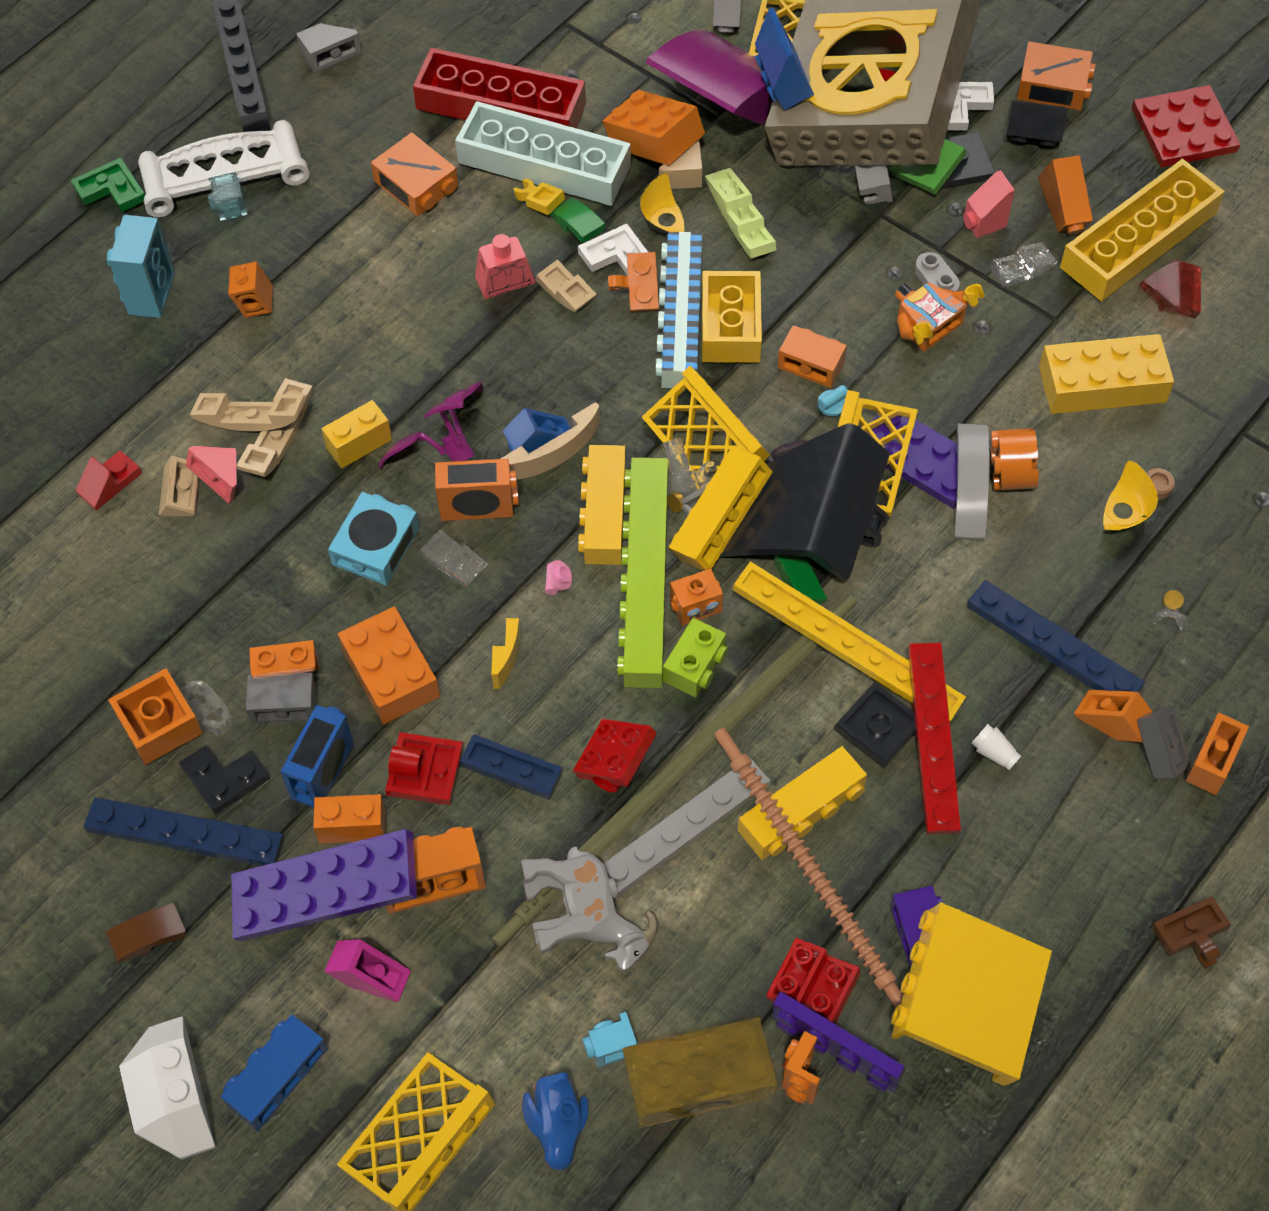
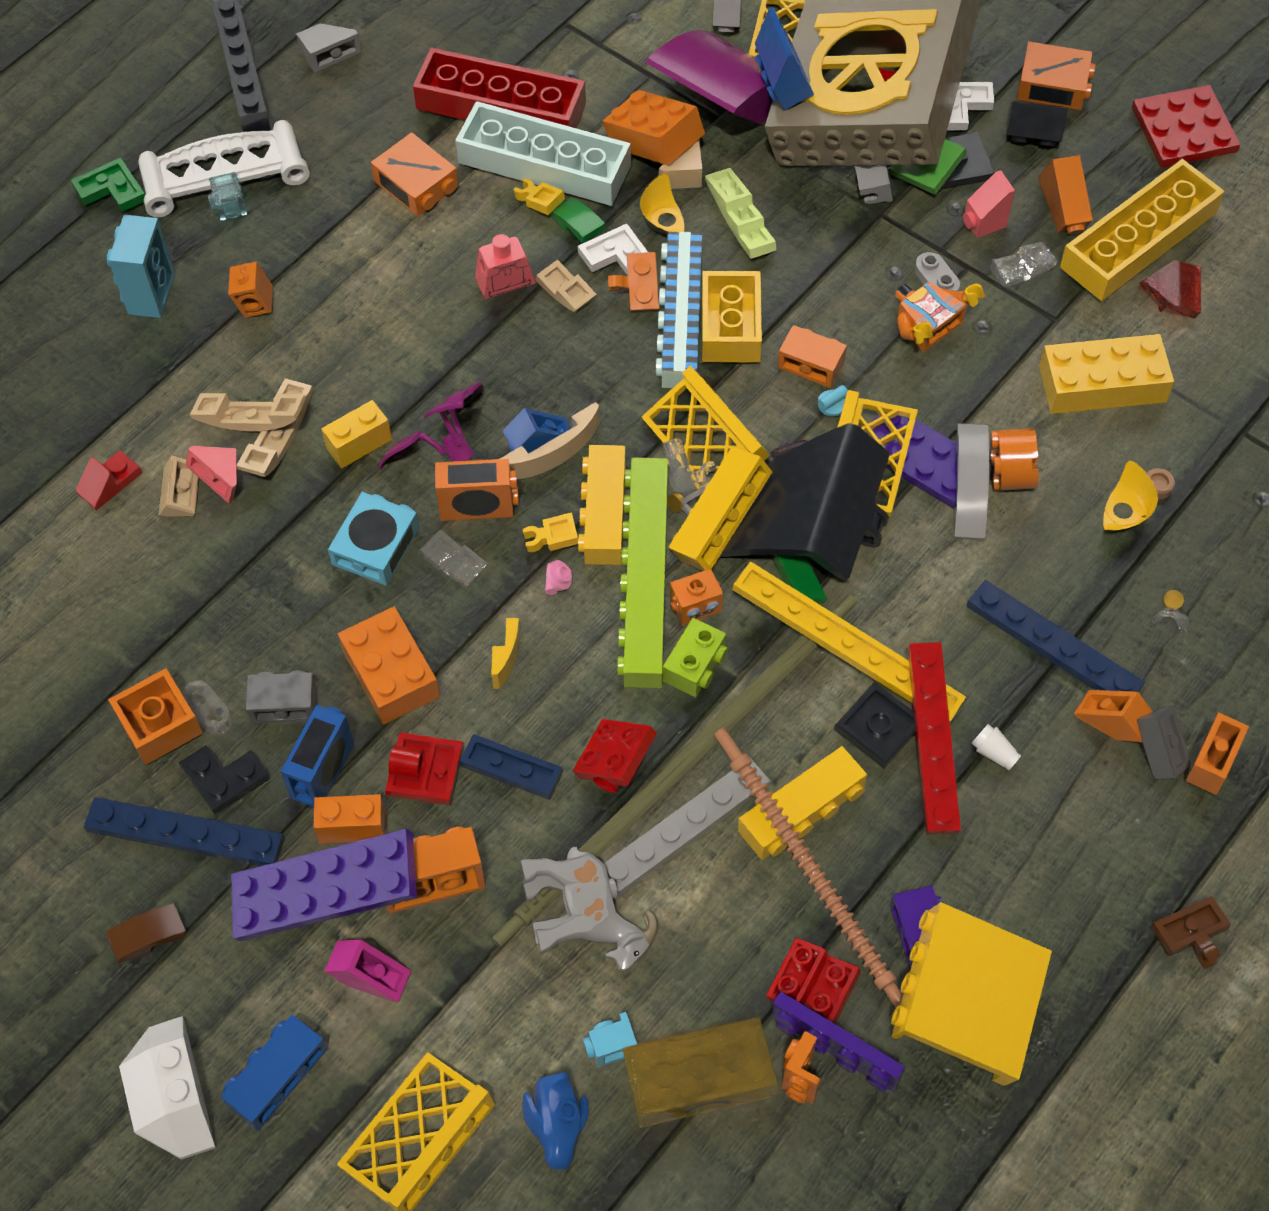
orange bracket [249,640,319,678] -> none
none -> yellow plate [523,512,578,552]

